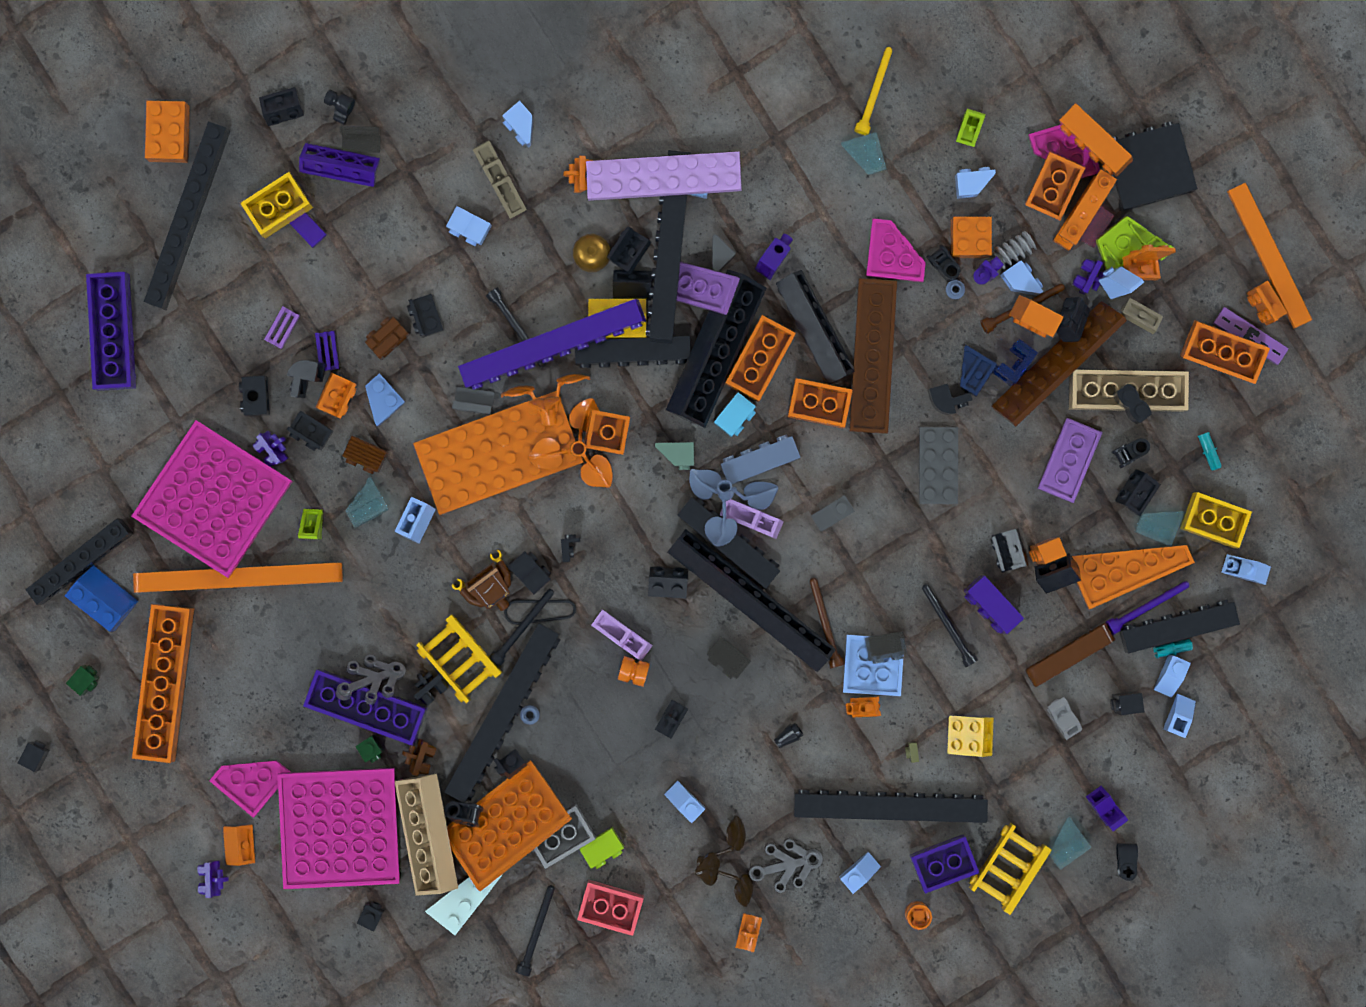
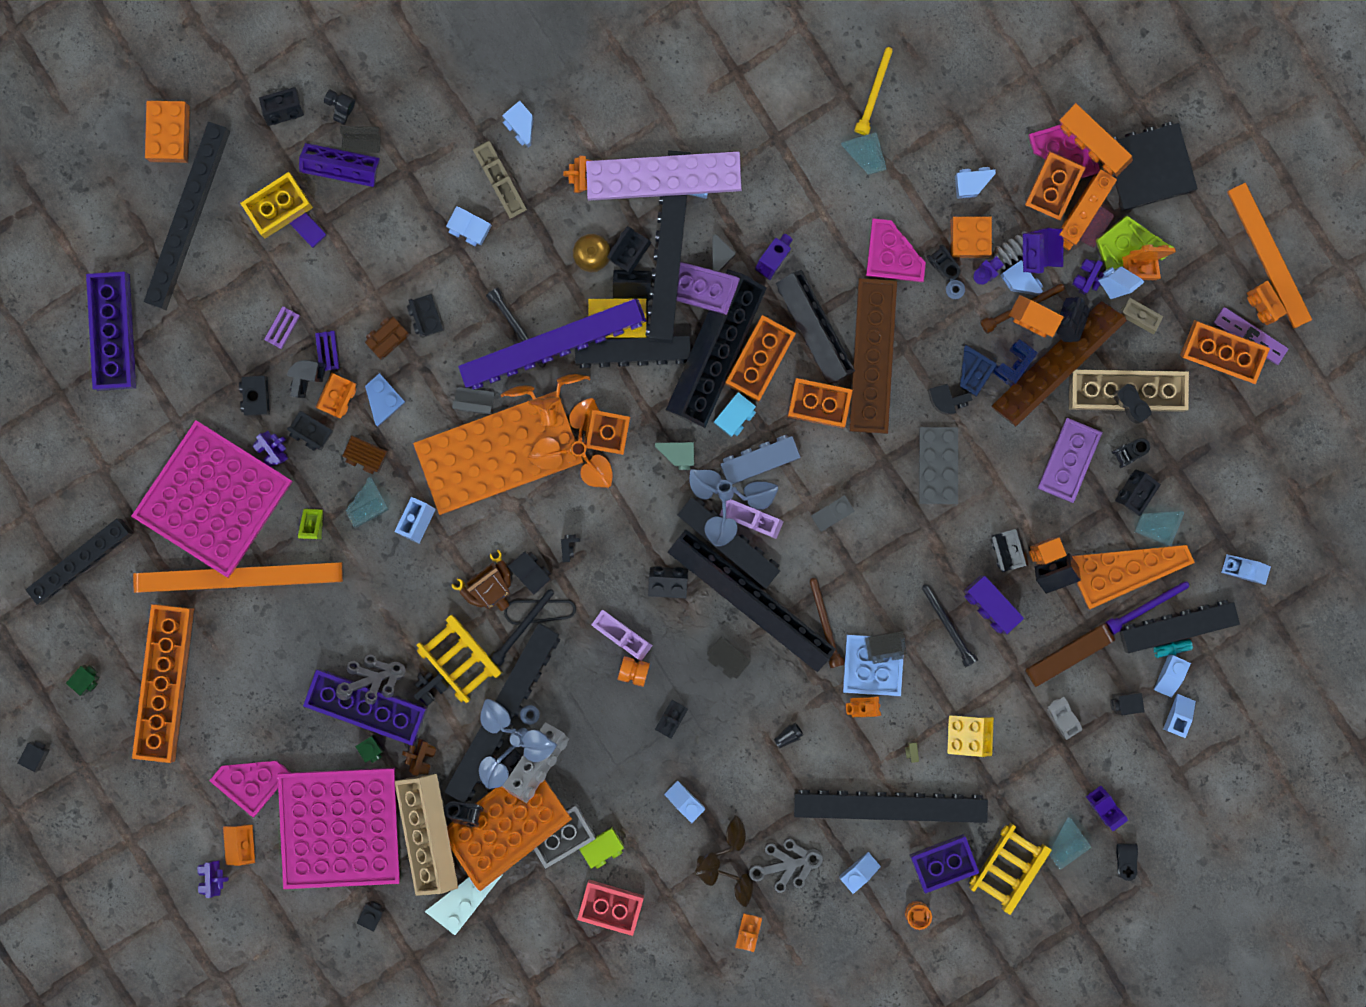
blue slope [65,566,139,632] -> none
black piece [515,885,555,976] -> none
lime slope [956,109,986,147] -> none
yellow brick [1180,492,1252,548] -> none
teal axle [1197,432,1222,471] -> none
none -> sand blue plant [479,699,557,789]
none -> light grey brick [502,722,569,803]
none -> dark purple panel [1023,228,1064,273]

